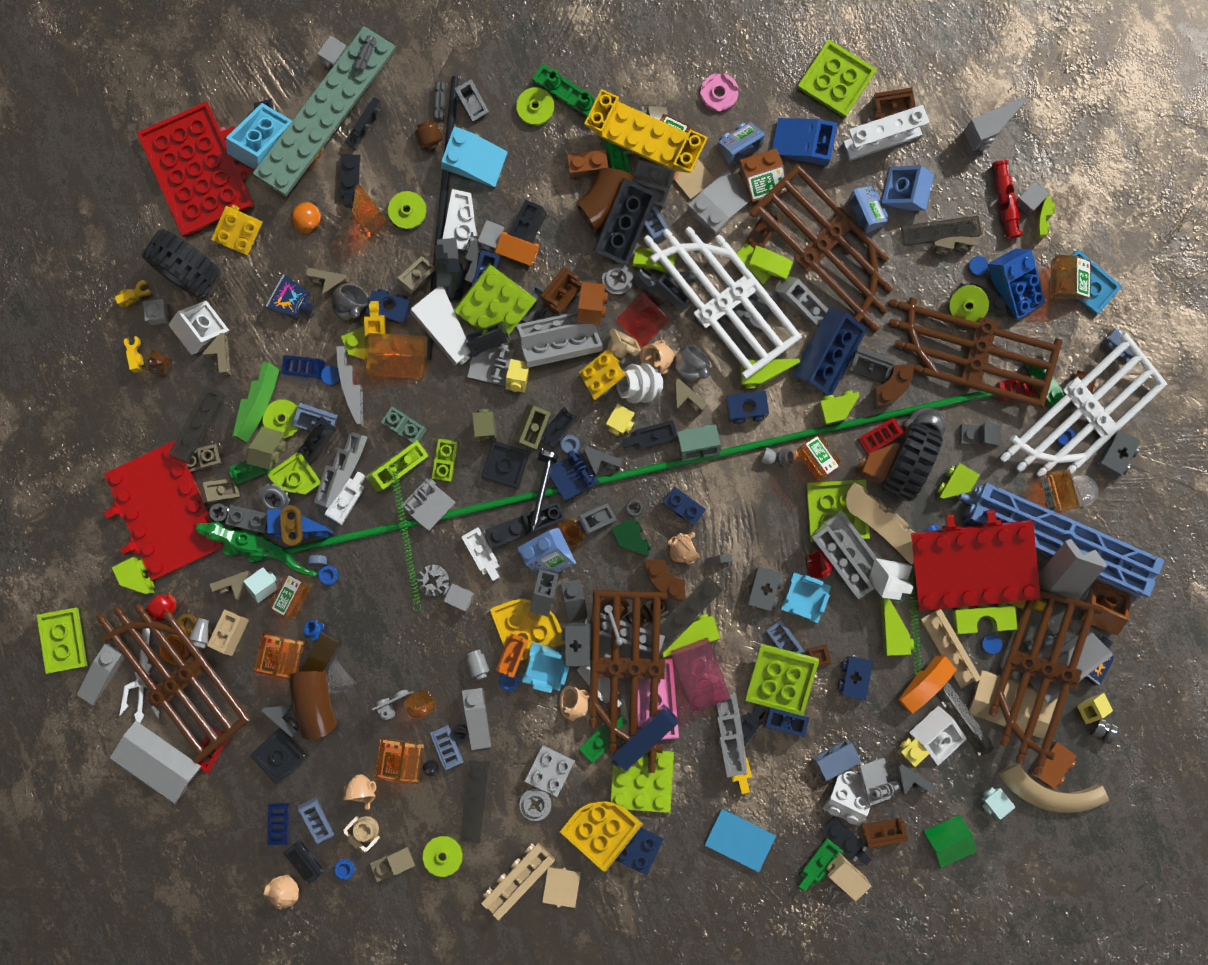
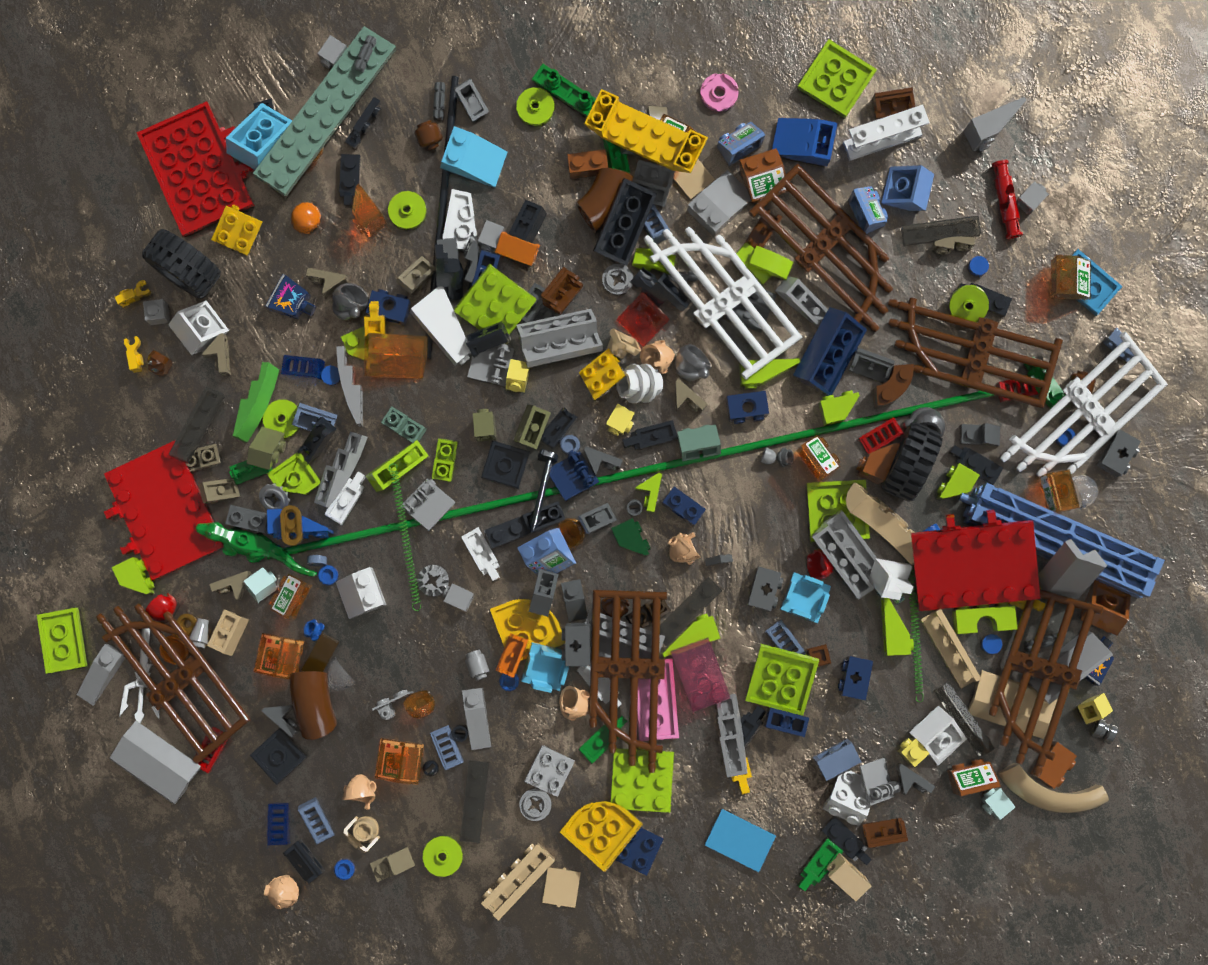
dark grey bush [209,504,229,523] -> none
dark orange brick [577,282,608,325] -> none
light grey hinge [604,605,623,646] -> none
dark blue slope [611,704,678,771] -> none
reddish brown brick [645,560,685,601] -> none
orange slope [899,656,957,714] -> none
green slope [923,815,977,868] -> none
blue slope [987,248,1046,319] -> none
lime slope [1035,196,1055,240] -> none
none -> white slope [336,567,386,619]
none -> lime slope [635,473,662,514]
none -> slope [947,758,1001,796]
none -> black hinge [949,445,1003,485]

